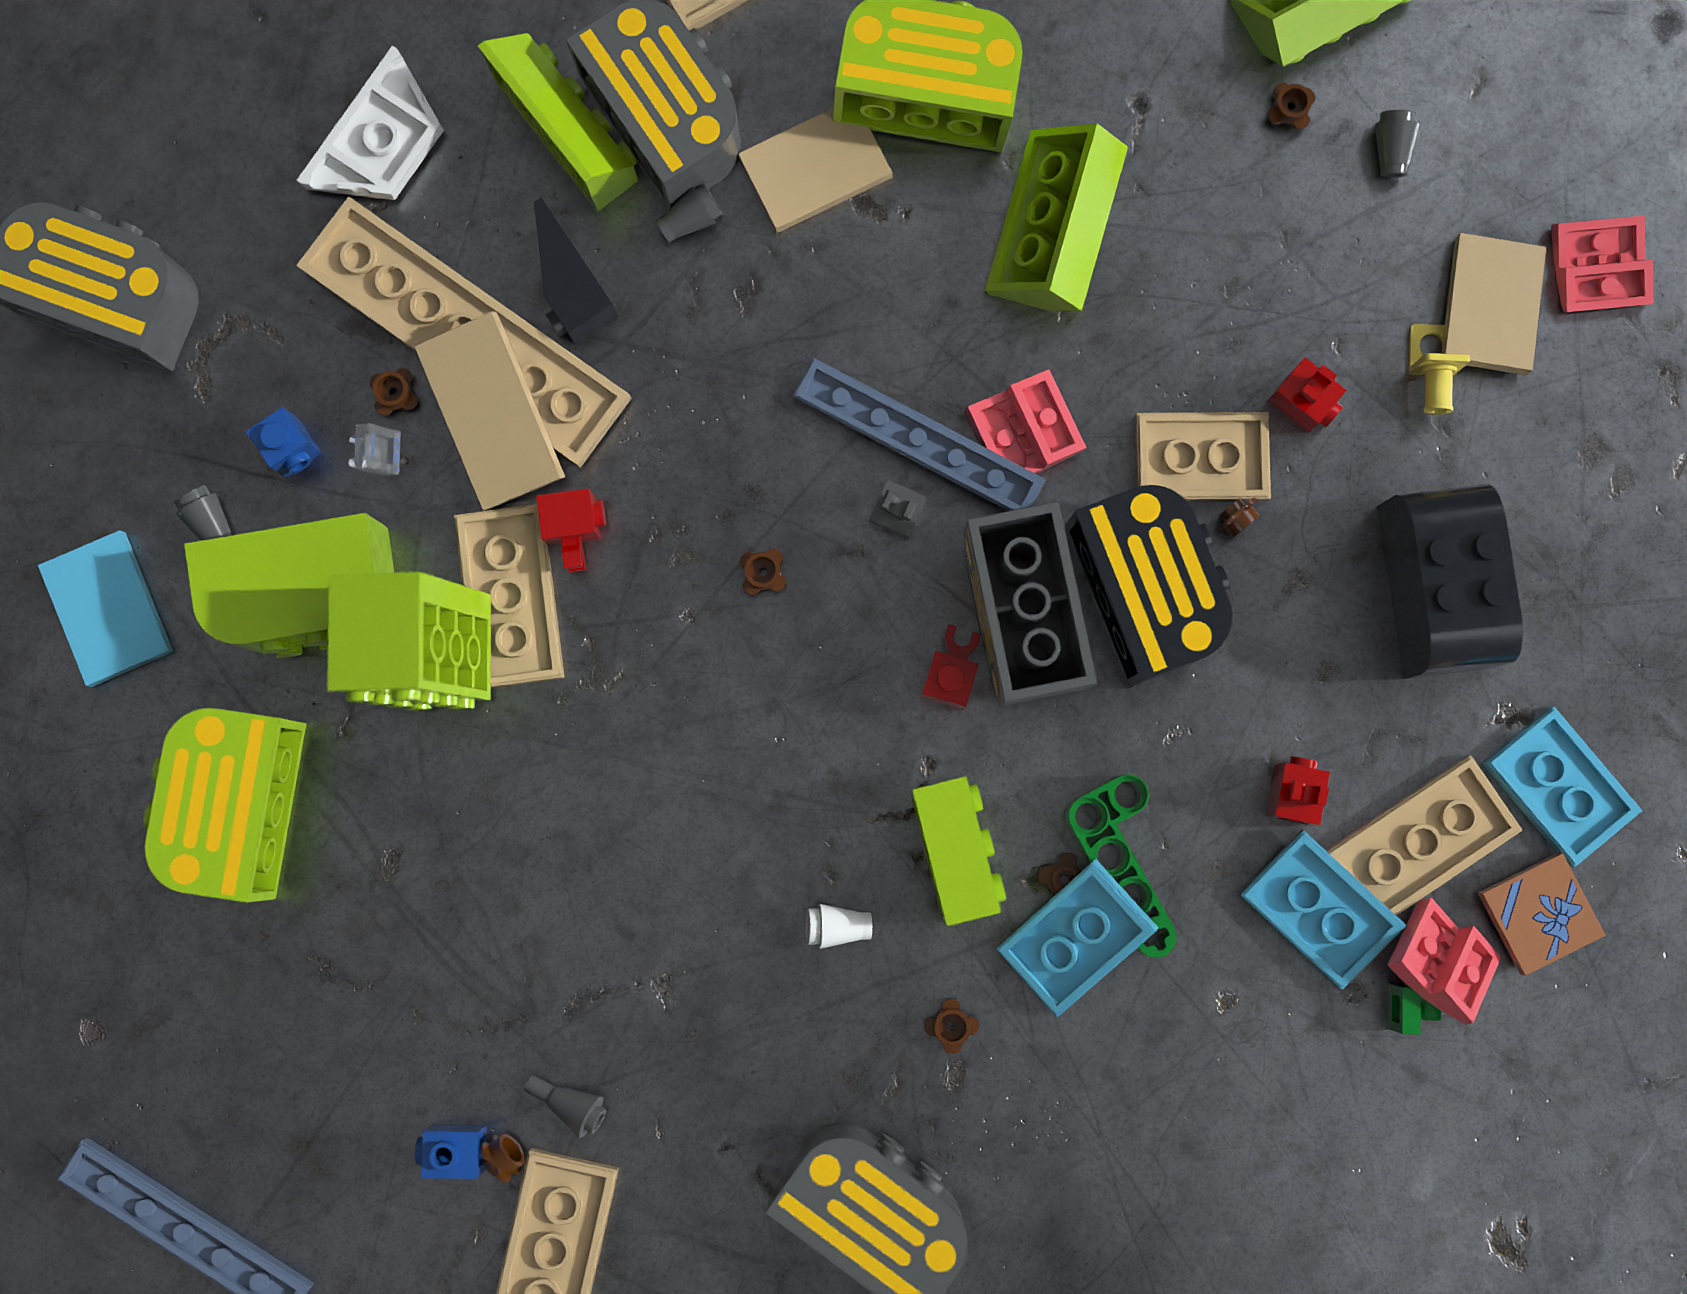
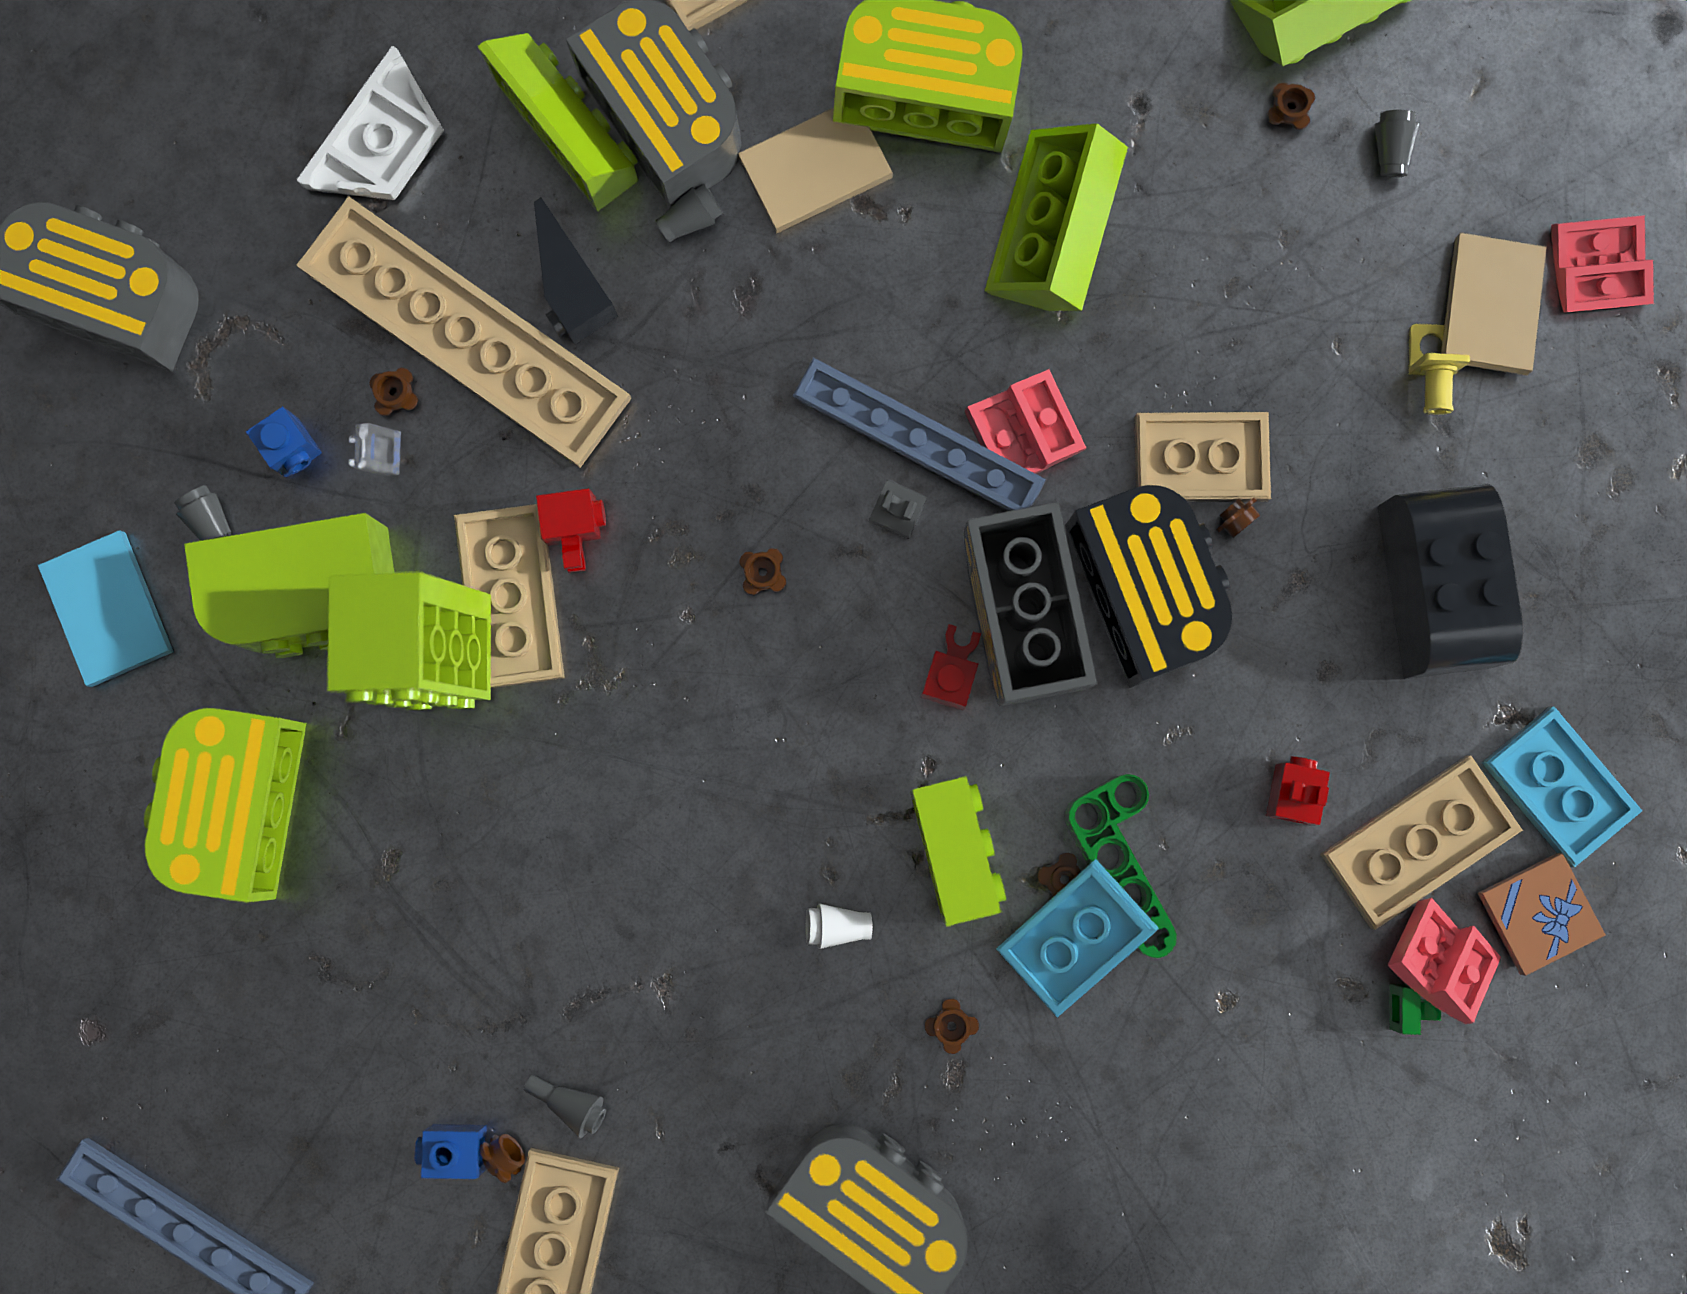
tan tile [414,312,565,511] -> none
medium azure tile [1240,829,1406,990] -> none
red brick [1268,357,1347,433] -> none

